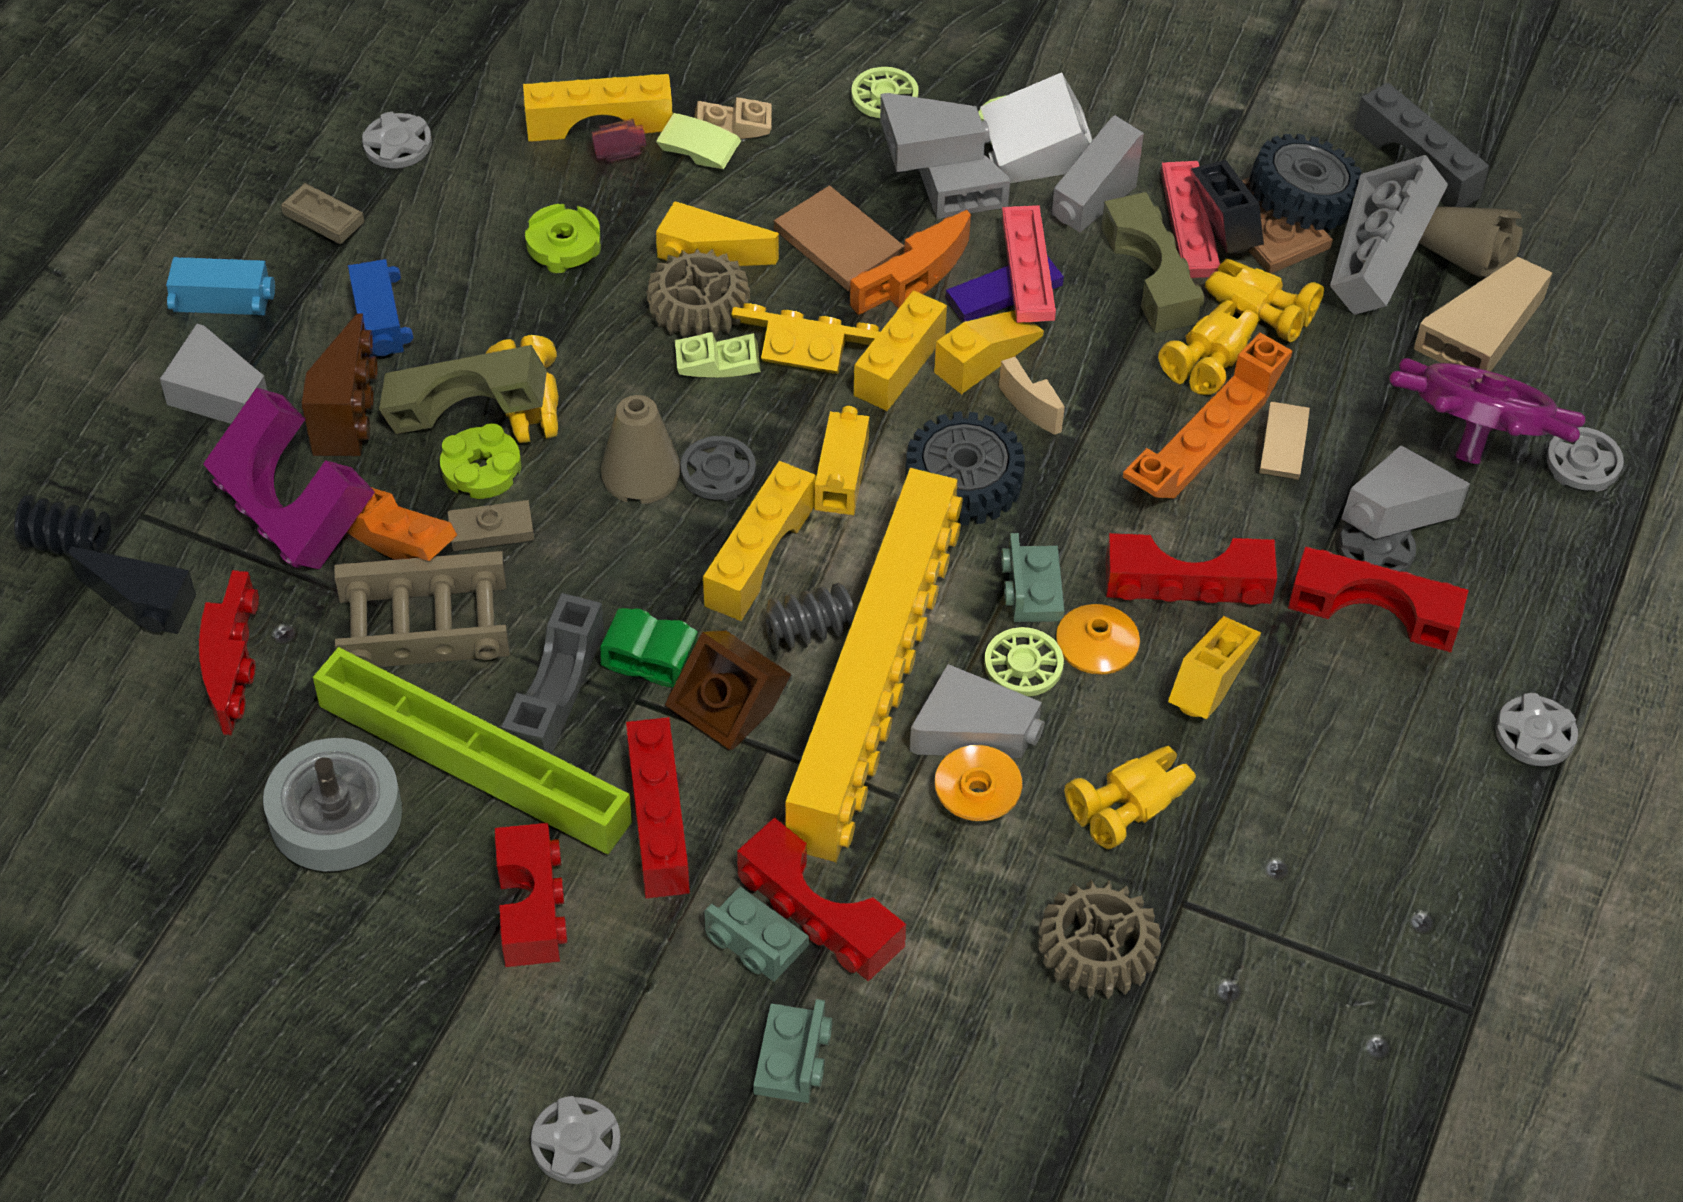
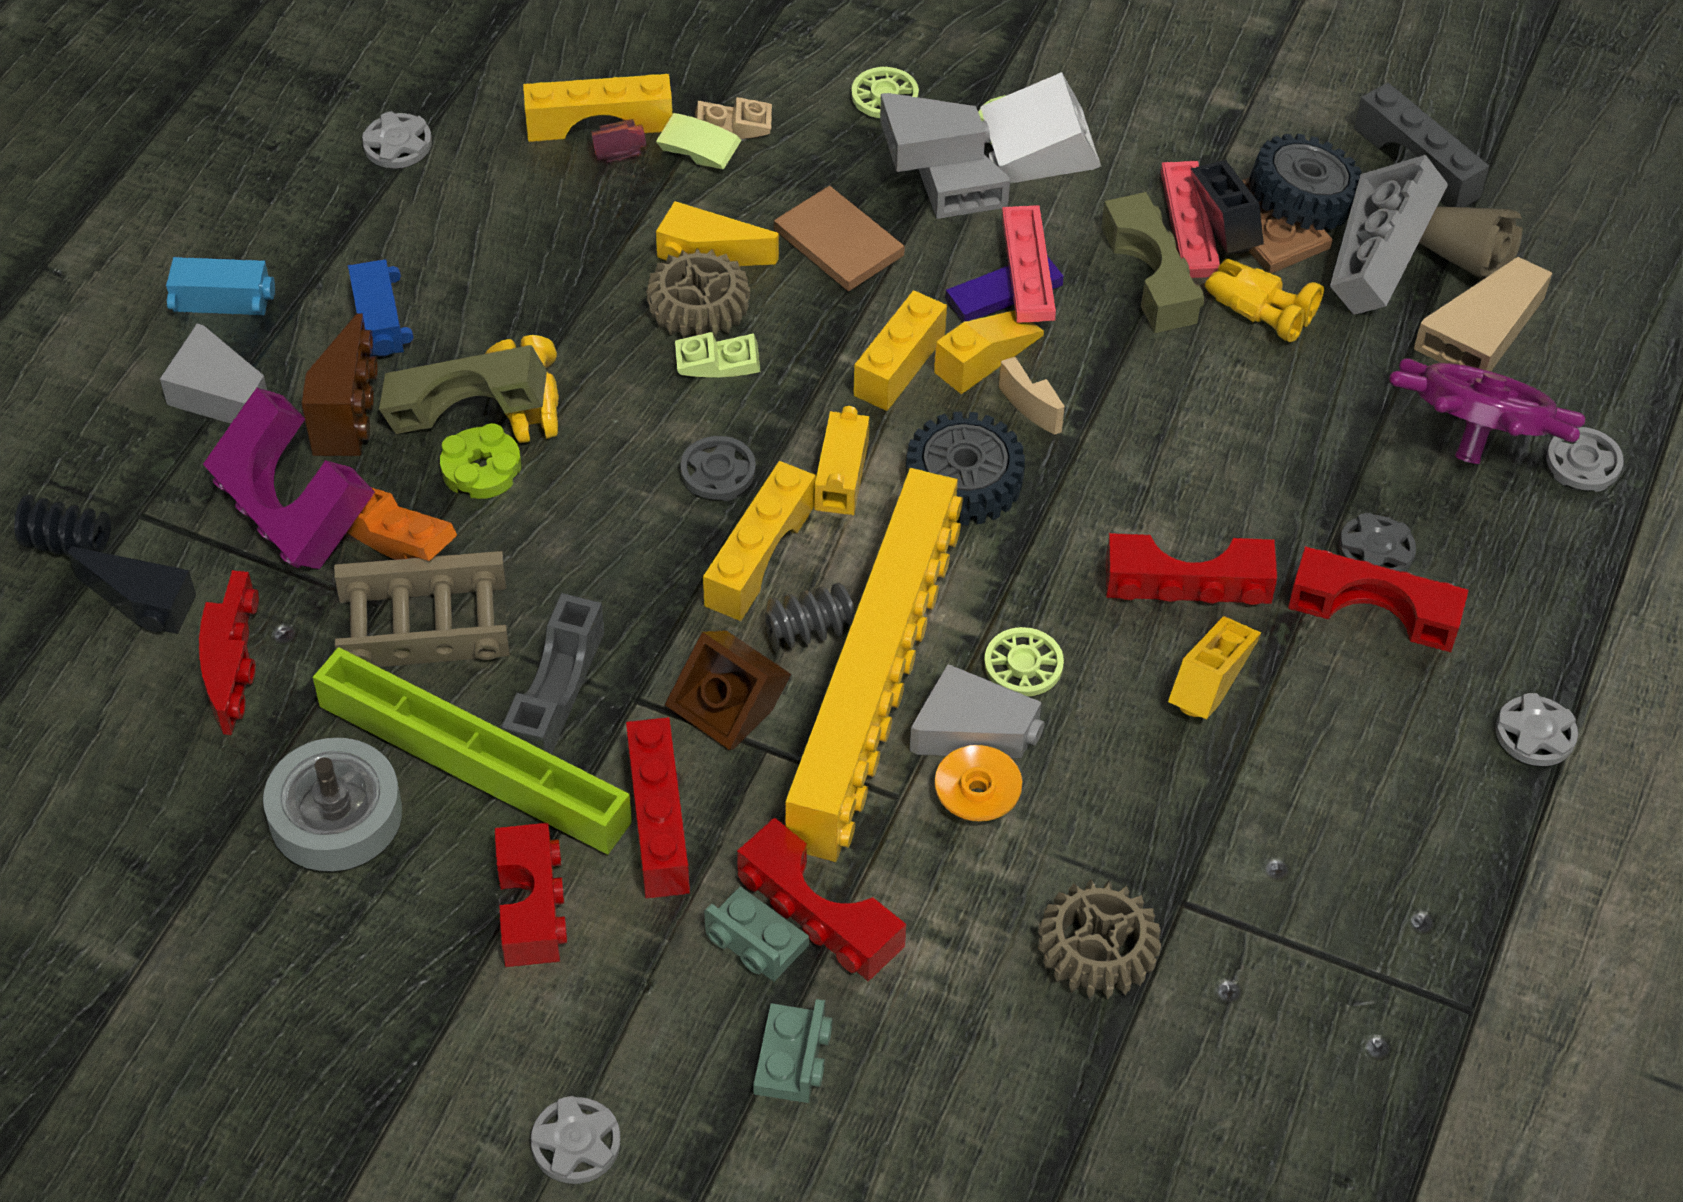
dark tan plate [281,183,365,244] -> none
dark tan plate [448,500,534,551] -> none
lime plate [525,204,601,273] -> none
green brick [600,608,698,688] -> none
dark tan cone [601,395,681,504] -> none
yellow bracket [731,303,880,374] -> none
orange slope [850,210,971,315] -> none
sand green bracket [1001,533,1065,622] -> none
light grey slope [1052,115,1144,233] -> none
light orange dish [1056,604,1140,675] -> none
yellow piece [1064,745,1196,849] -> none
orange slope [1123,332,1293,498] -> none
yellow piece [1158,299,1259,395] -> none
tan slope [1259,402,1310,480] -> none
light grey slope [1342,445,1470,539] -> none

